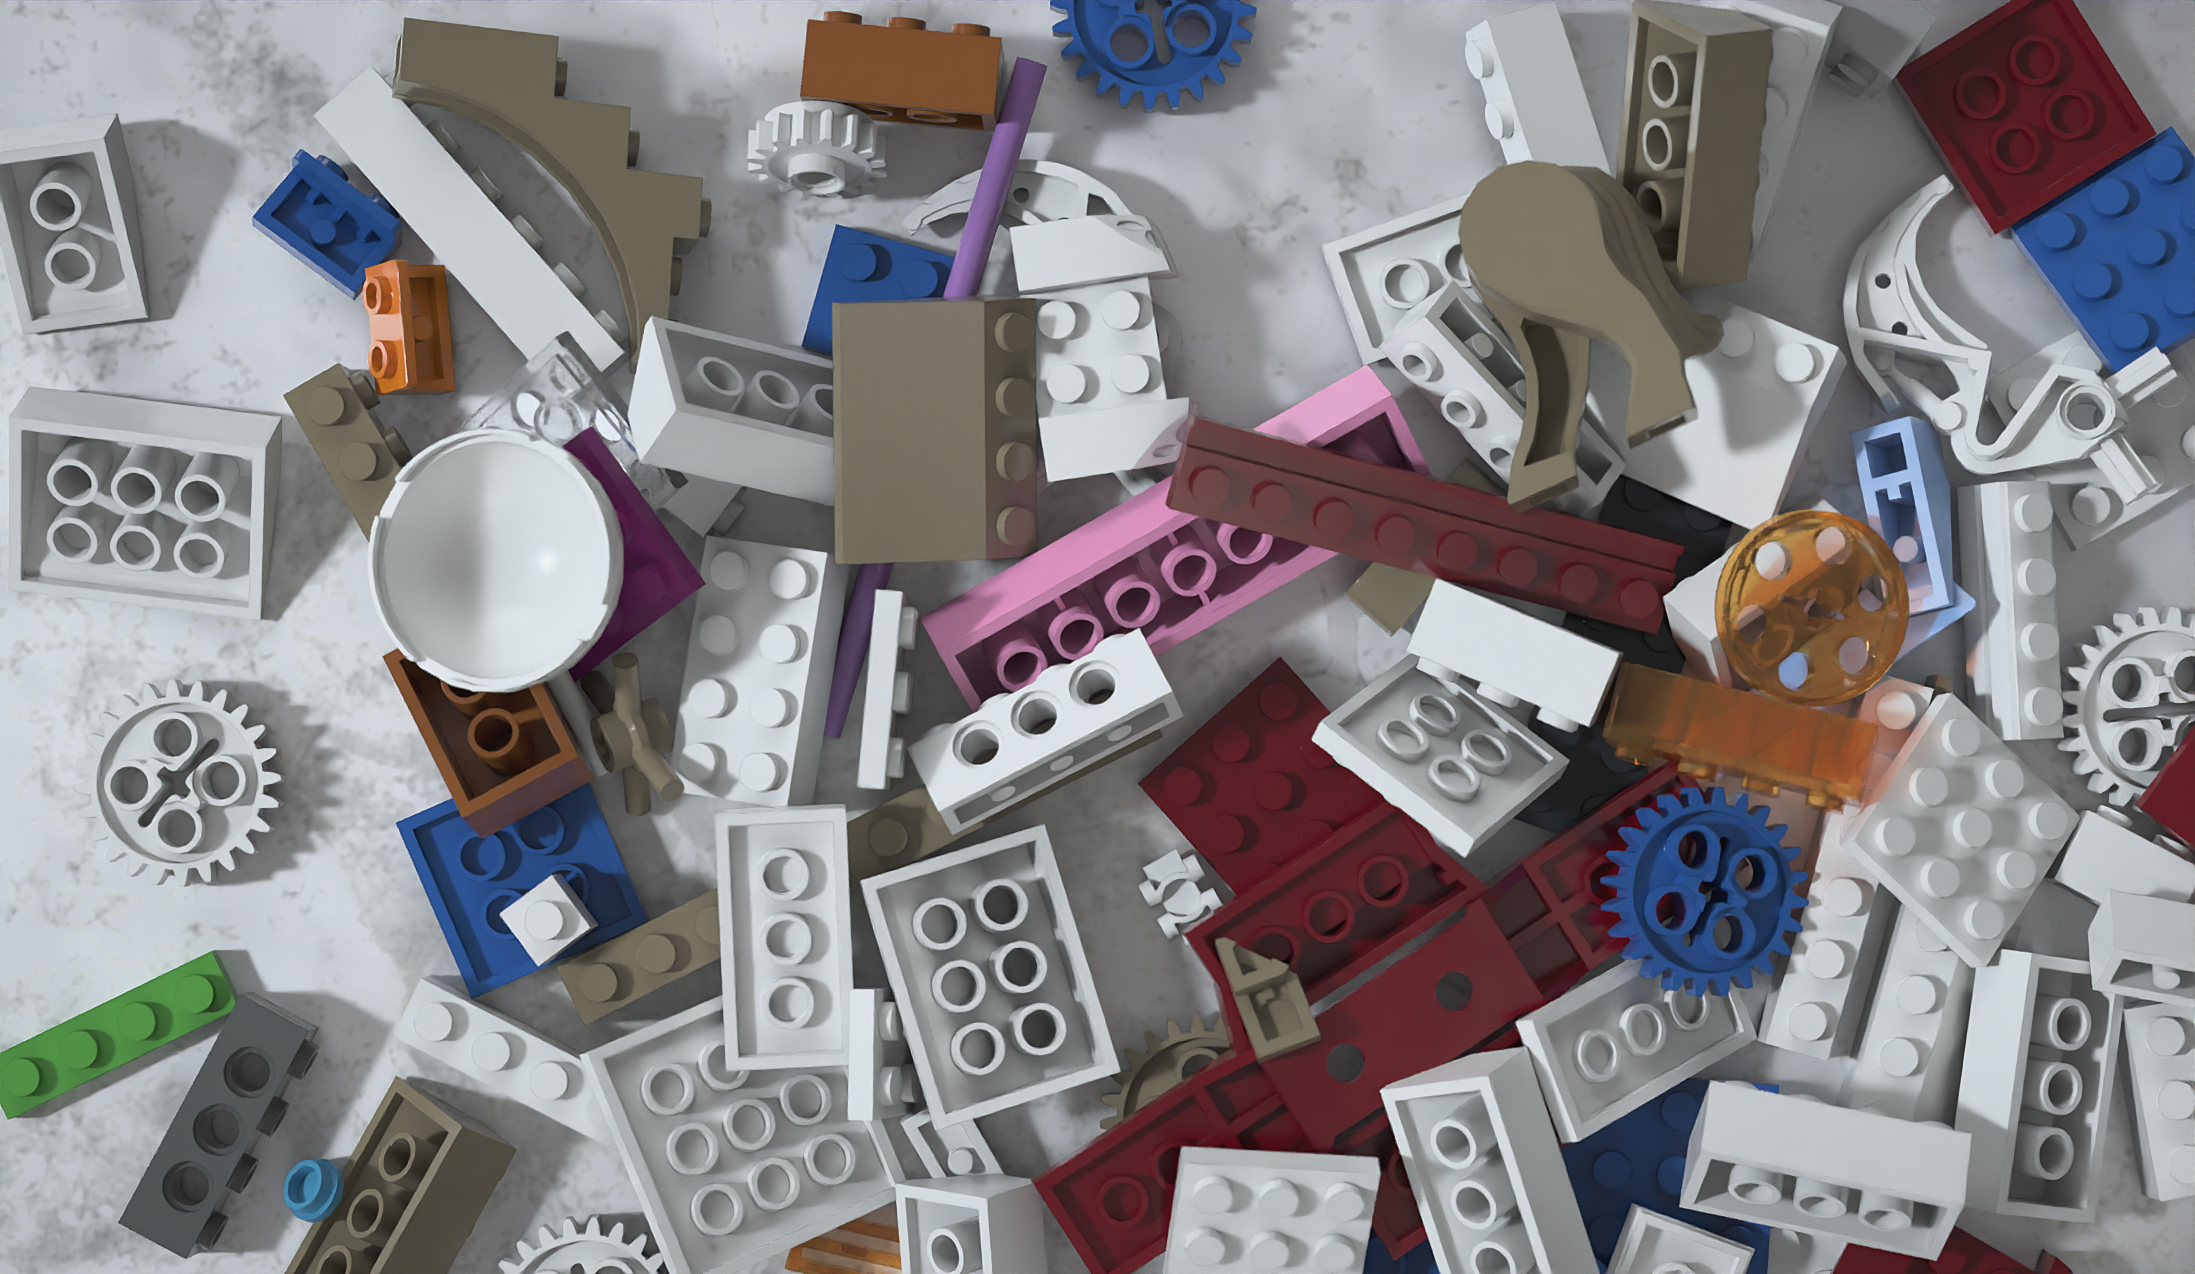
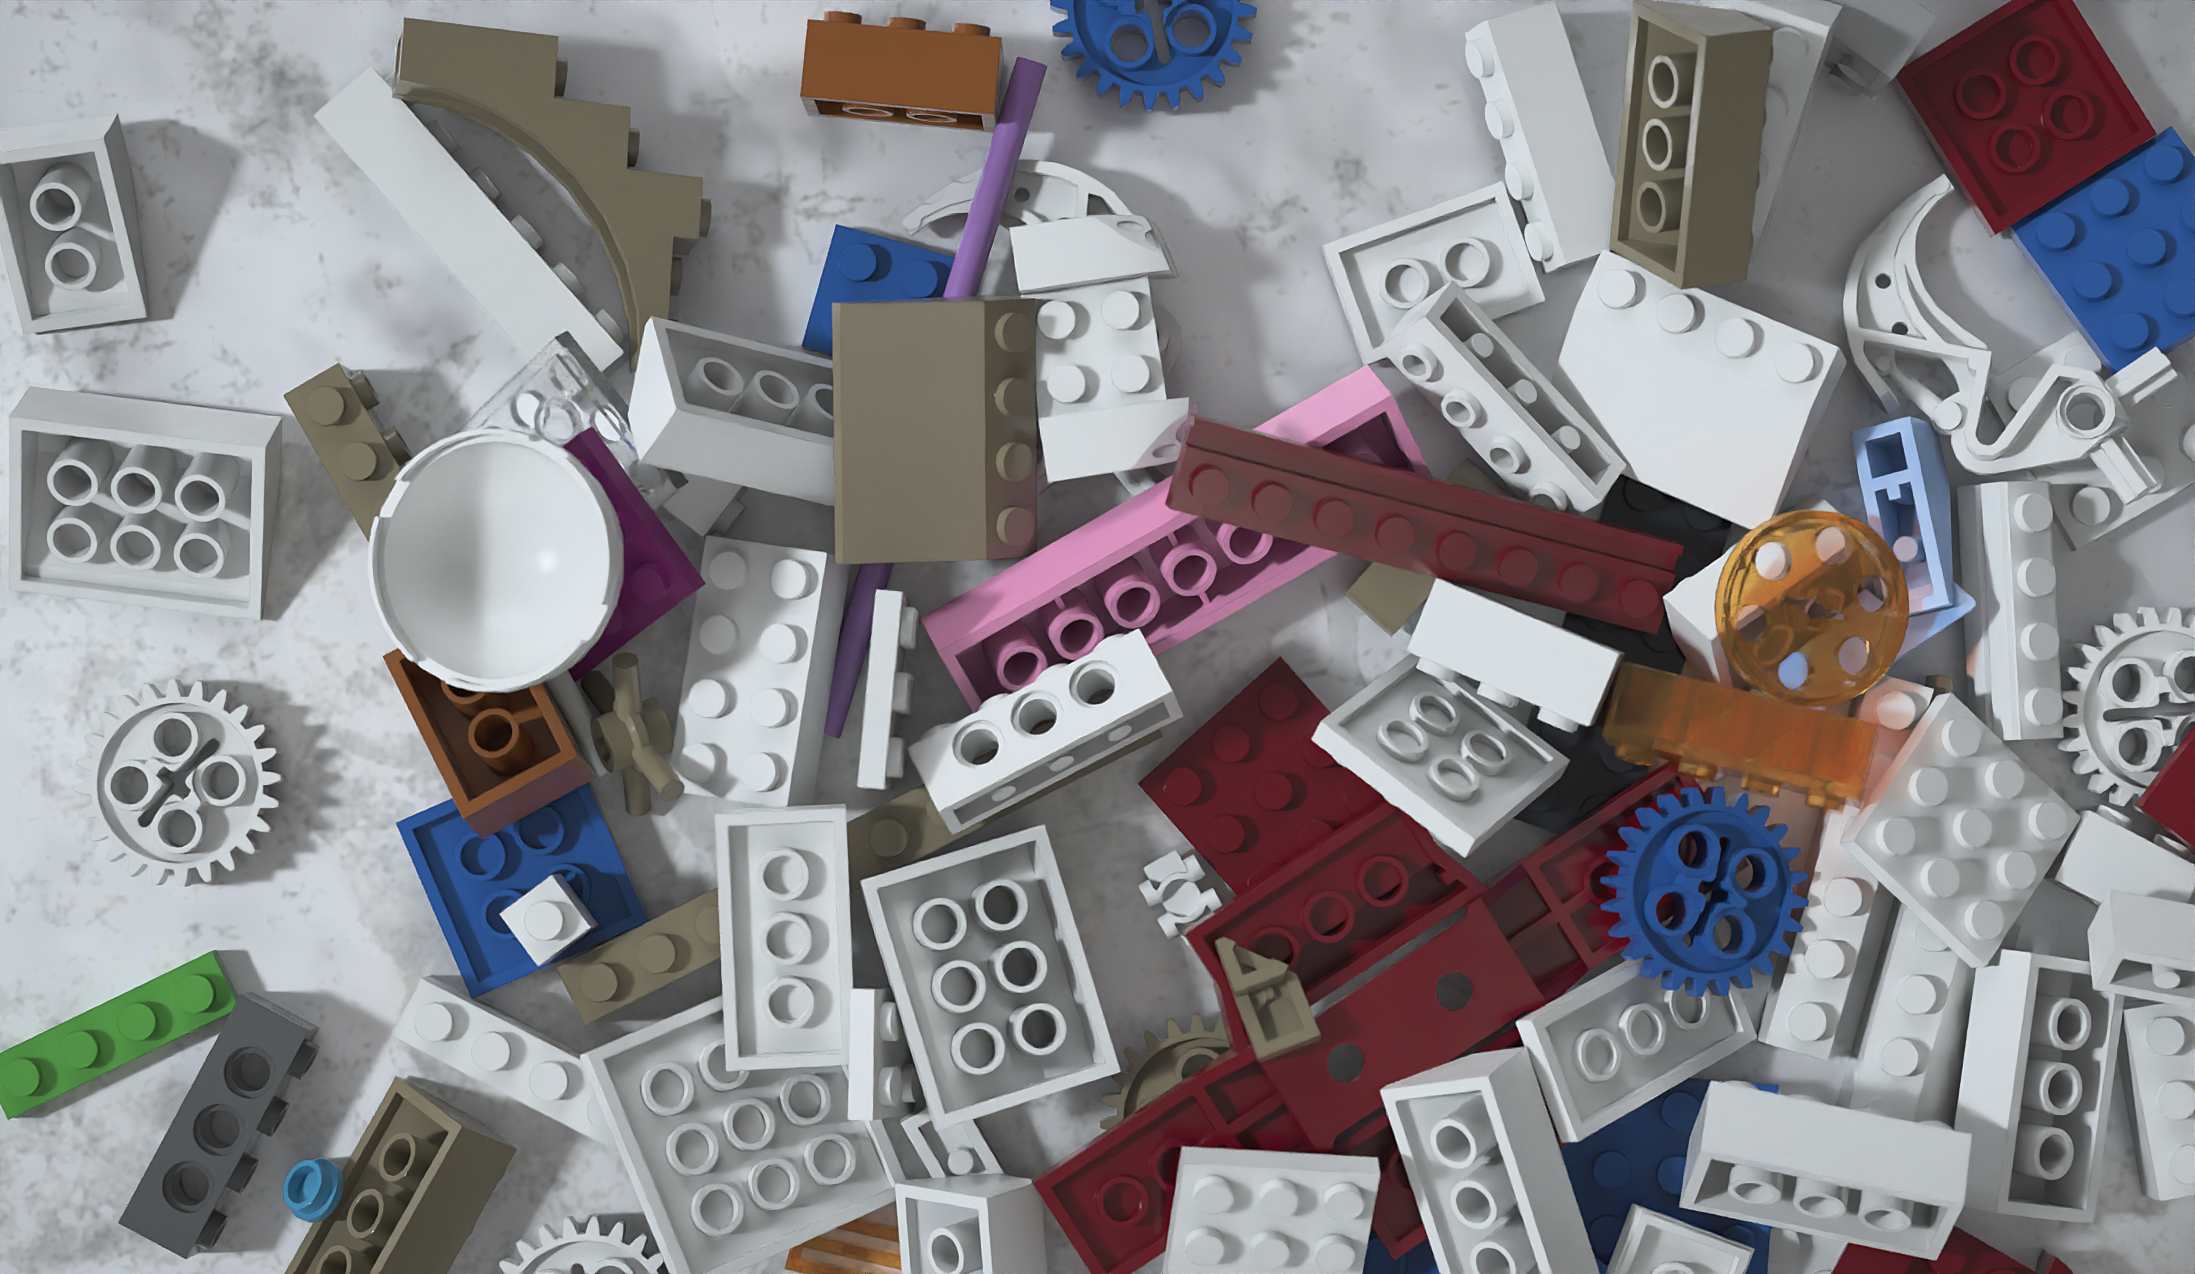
blue bracket [252,149,403,301] -> none
orange bracket [362,260,456,396] -> none
white gear [747,101,888,198] -> none
dark tan animal [1458,160,1724,515] -> none

